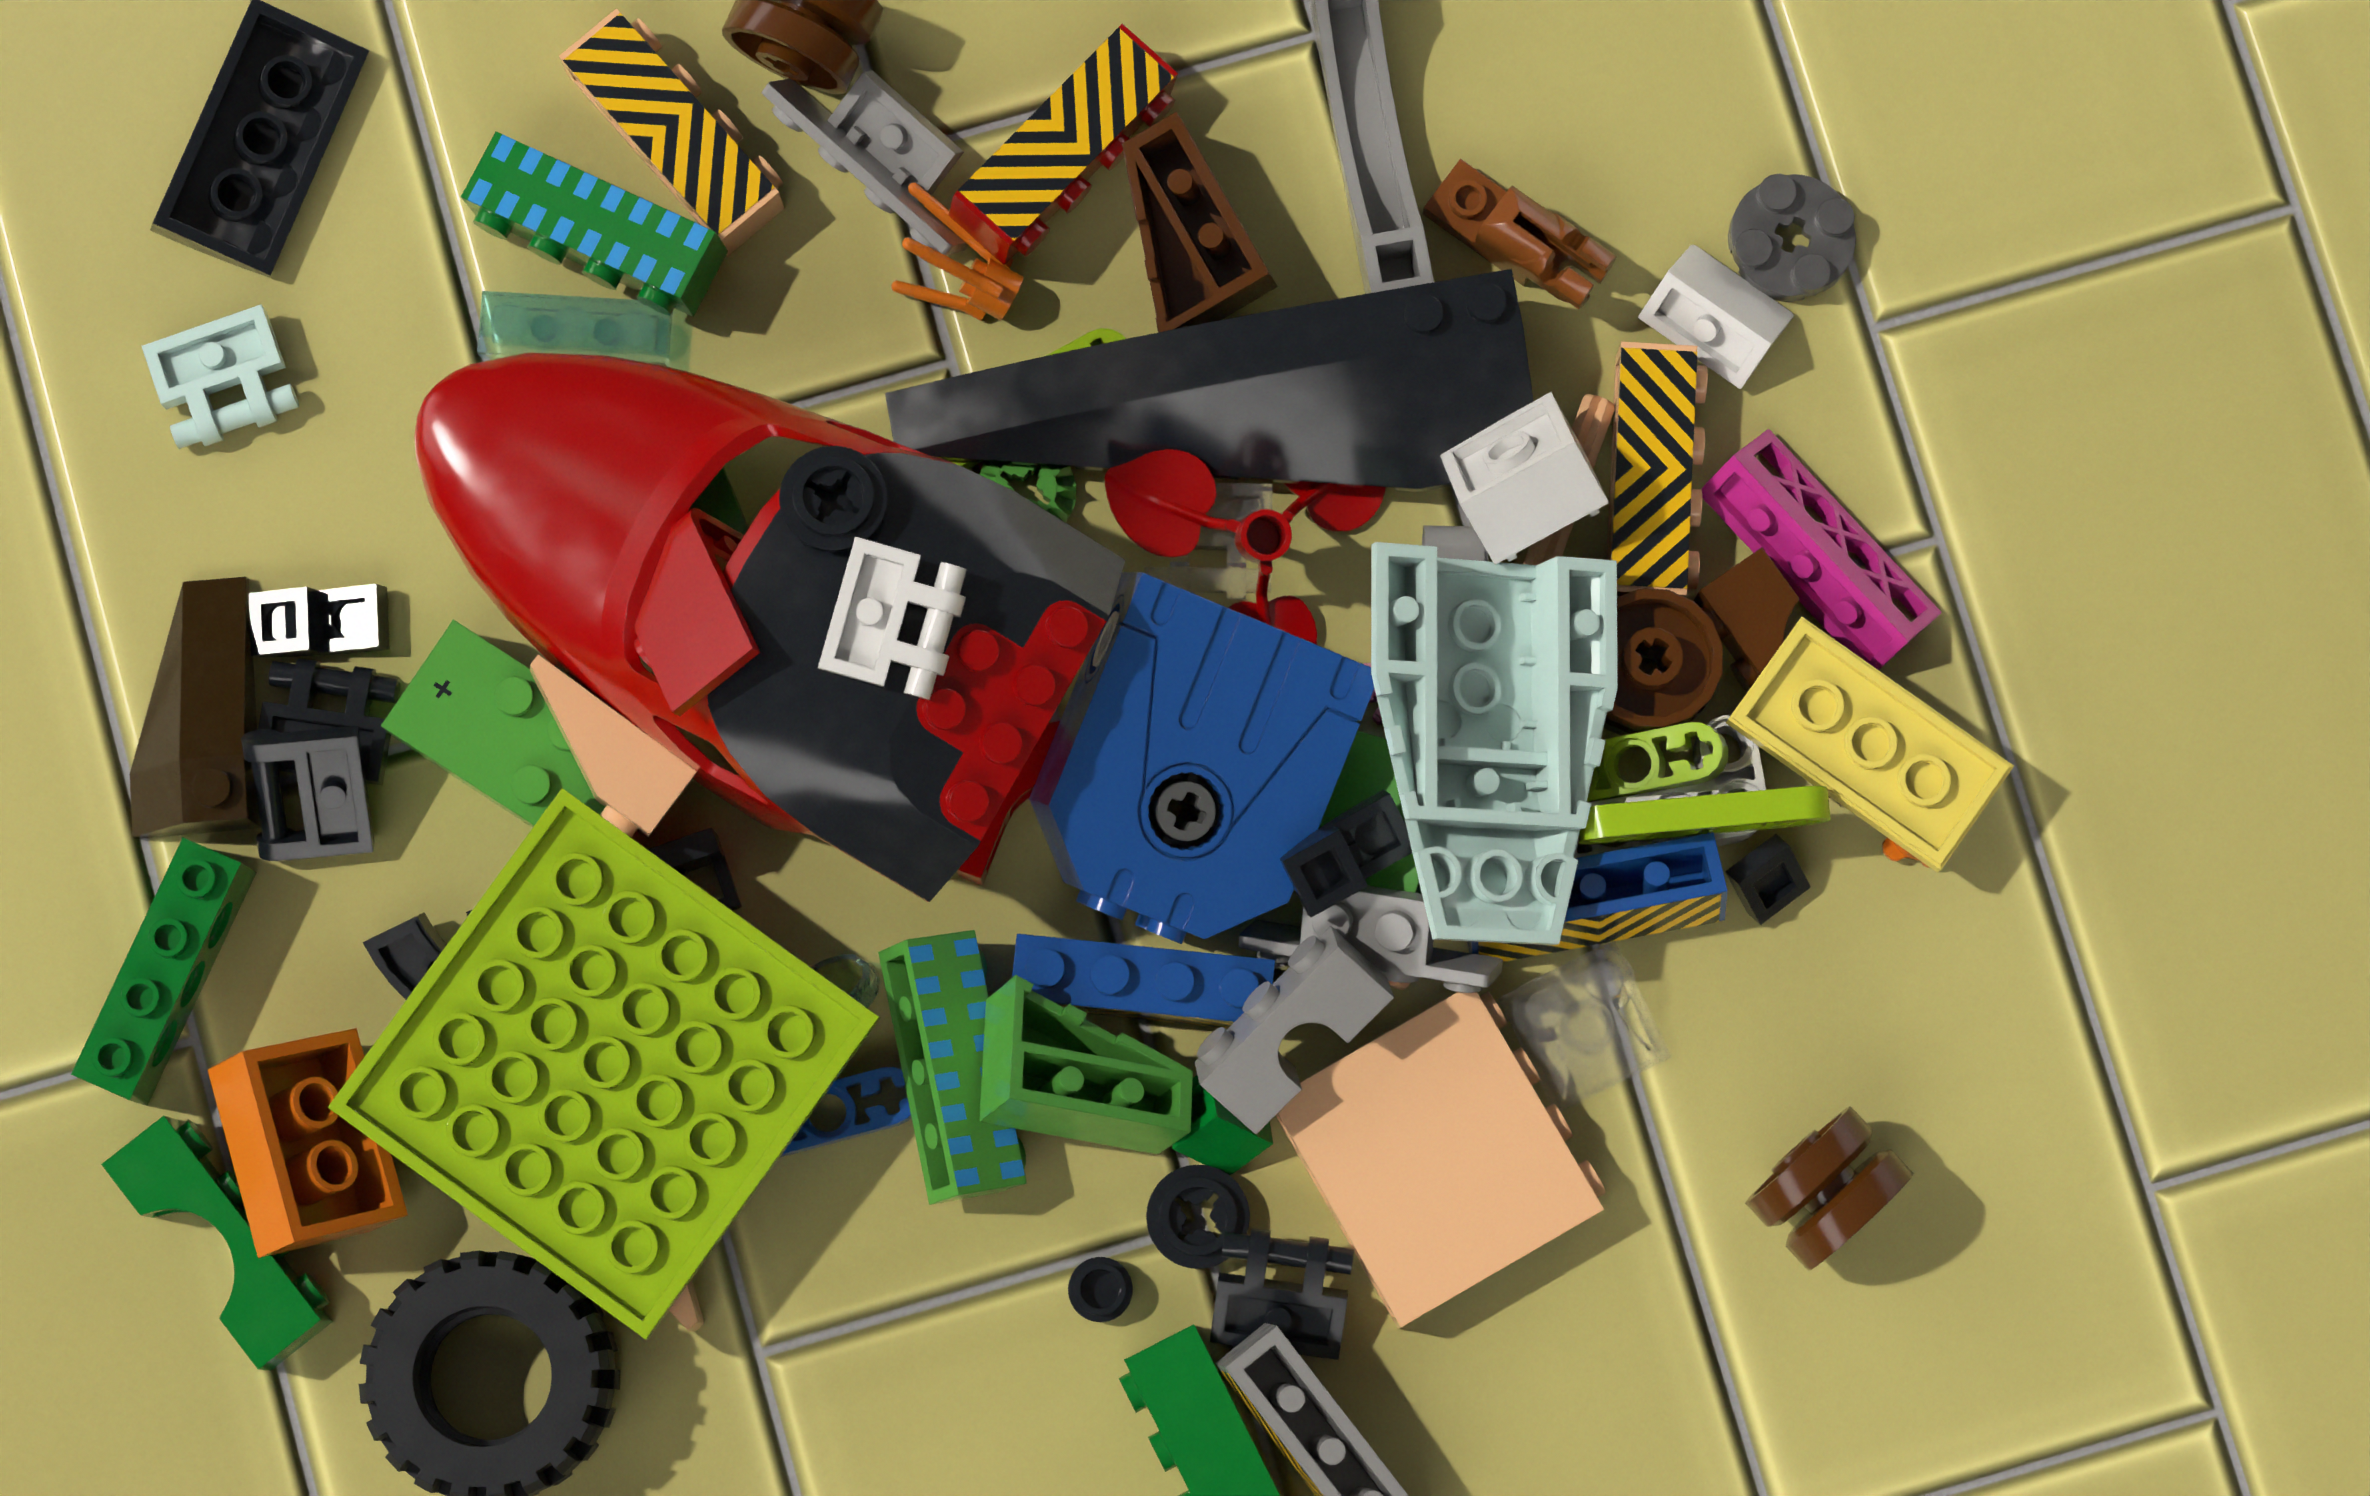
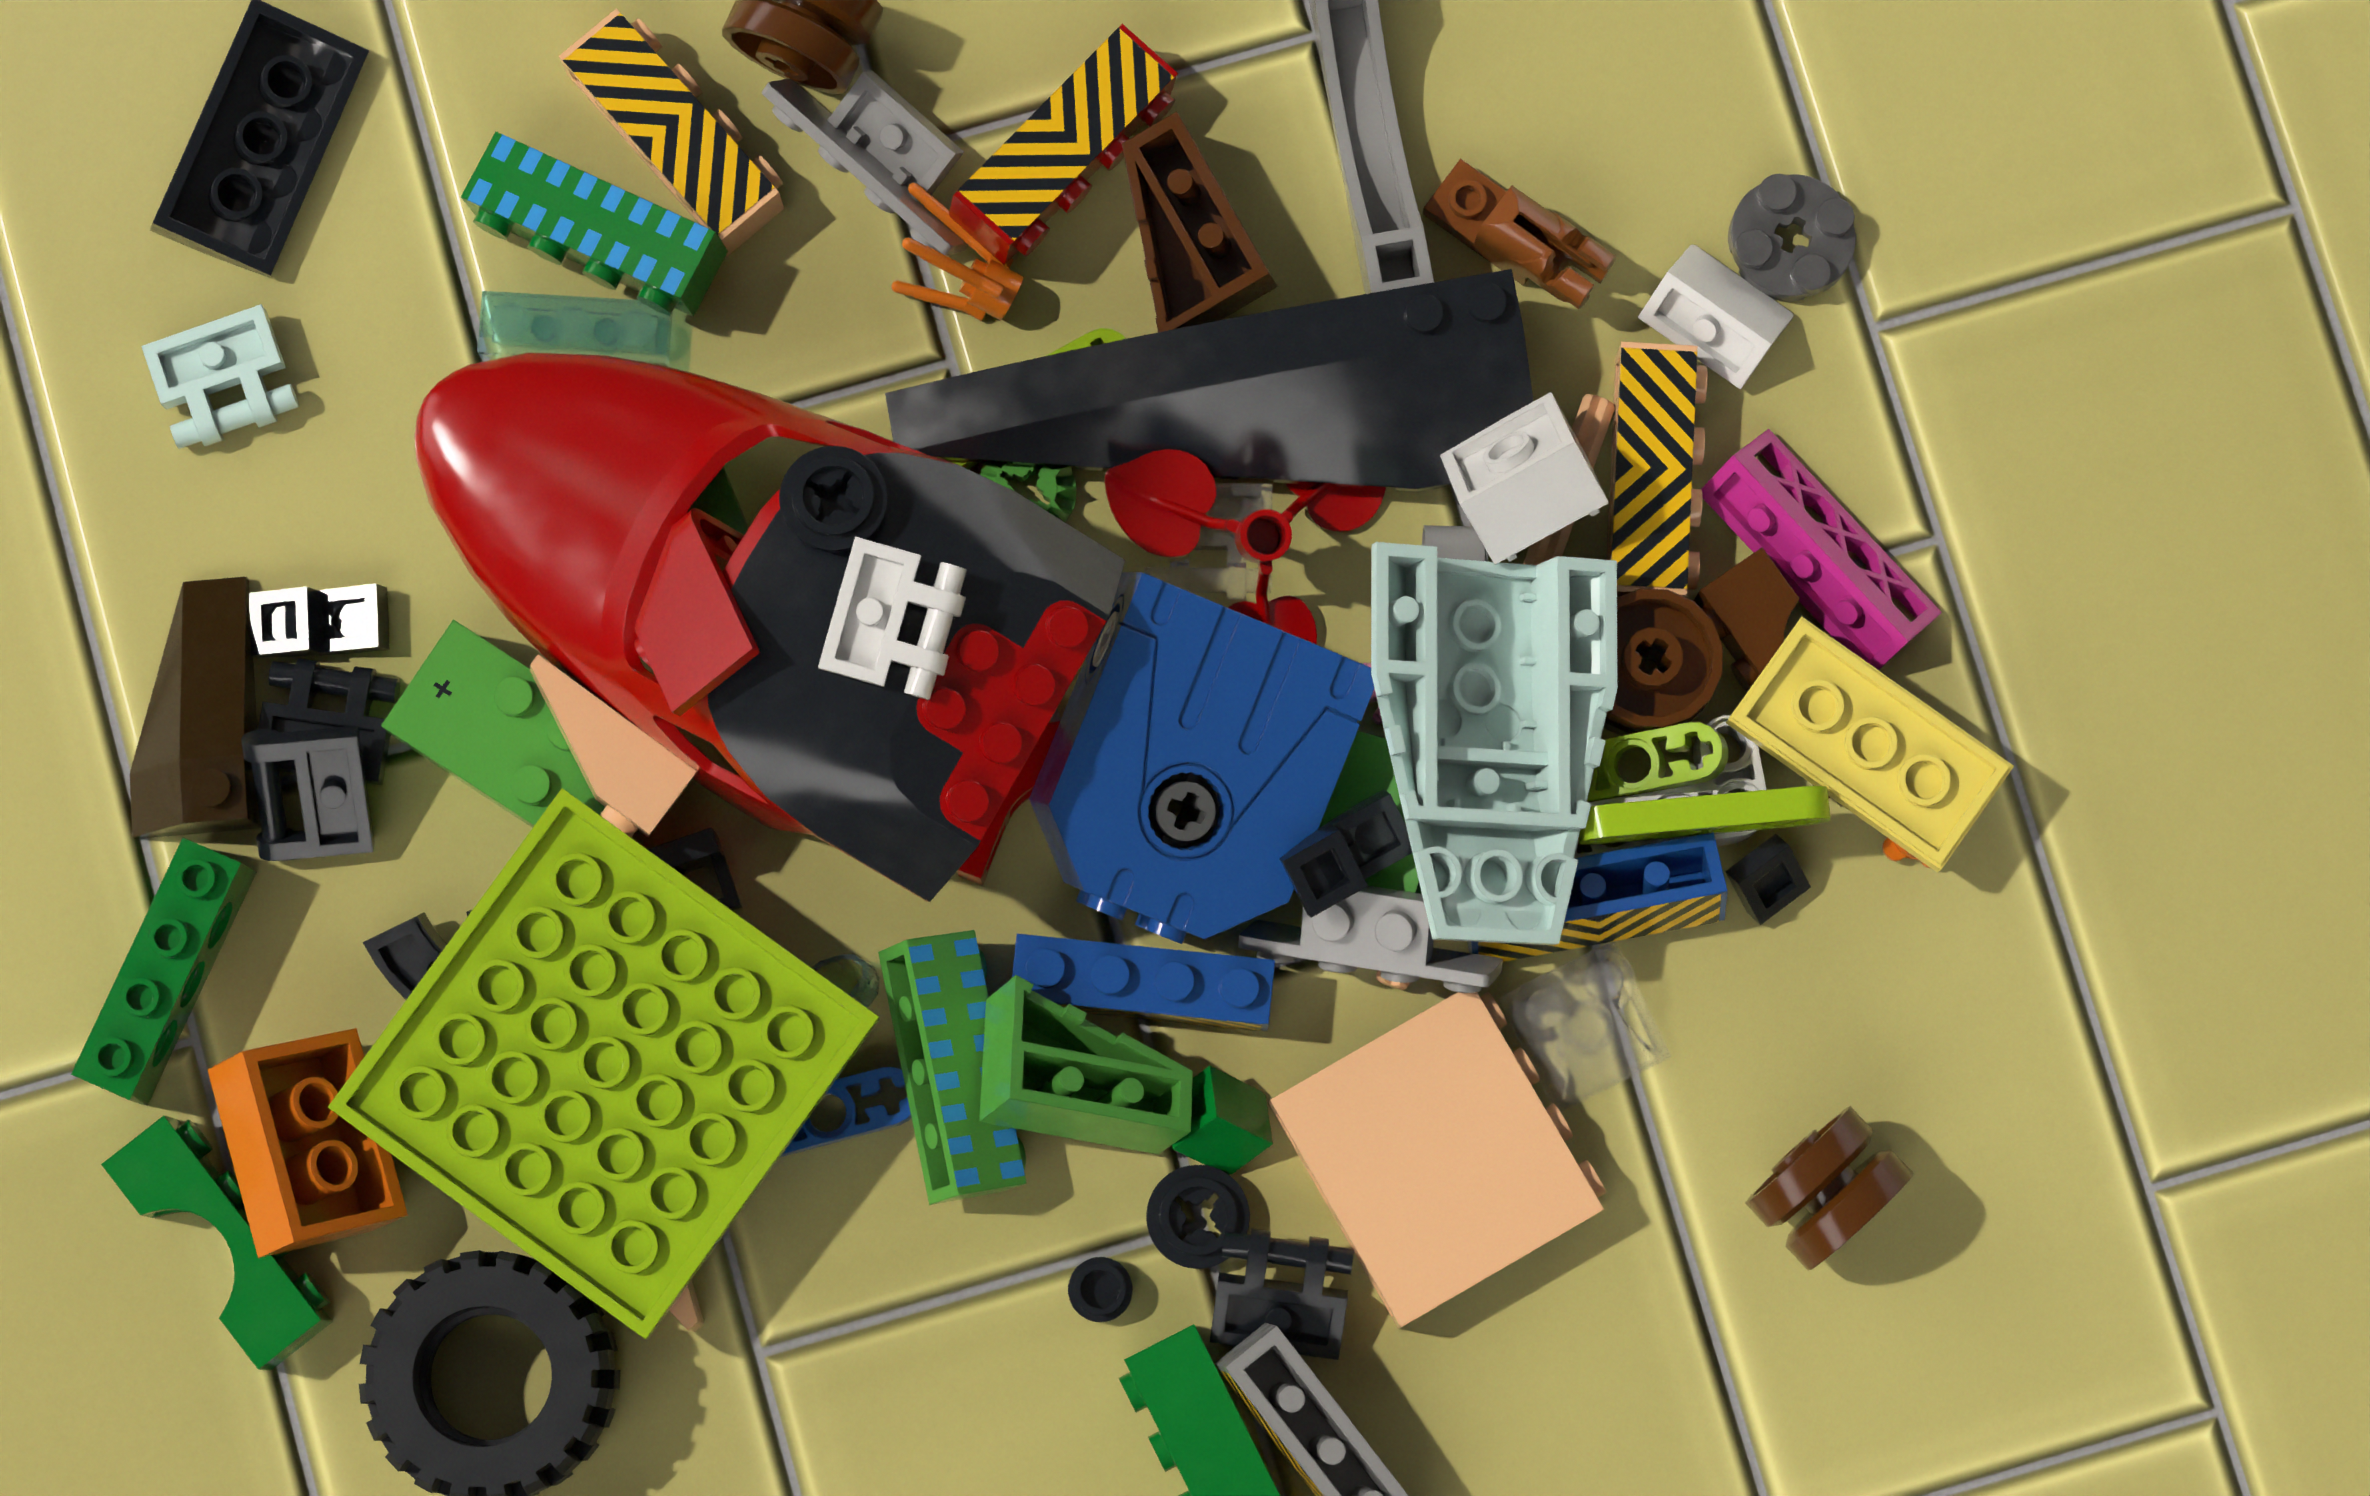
light grey arch [1195,926,1394,1134] -> none

